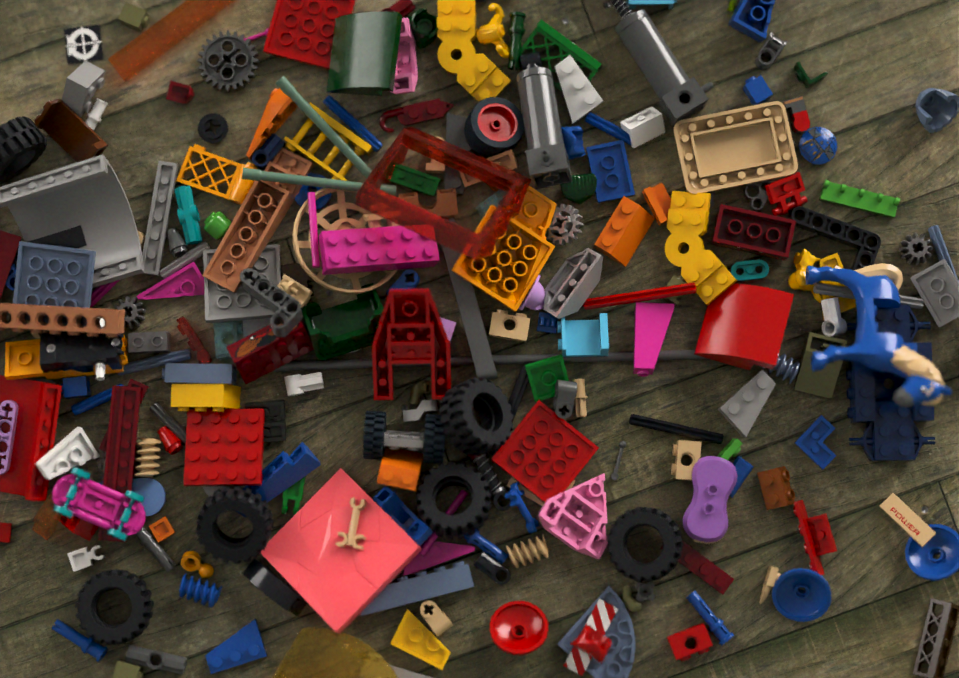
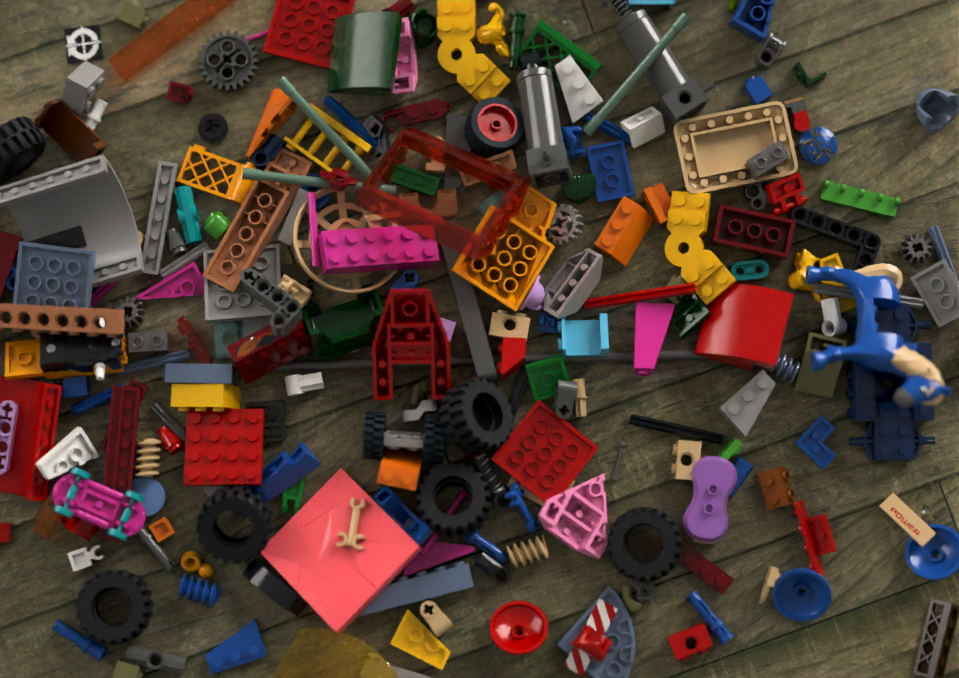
none -> white sticker [277,188,308,245]
none -> dark red plate [320,168,358,191]
none -> black piece [363,114,393,165]
none -> red slope [497,337,526,380]
none -> sand green piece [582,12,692,136]
none -> dark green wing [670,293,711,339]
none -> flat silver brick [744,140,790,180]

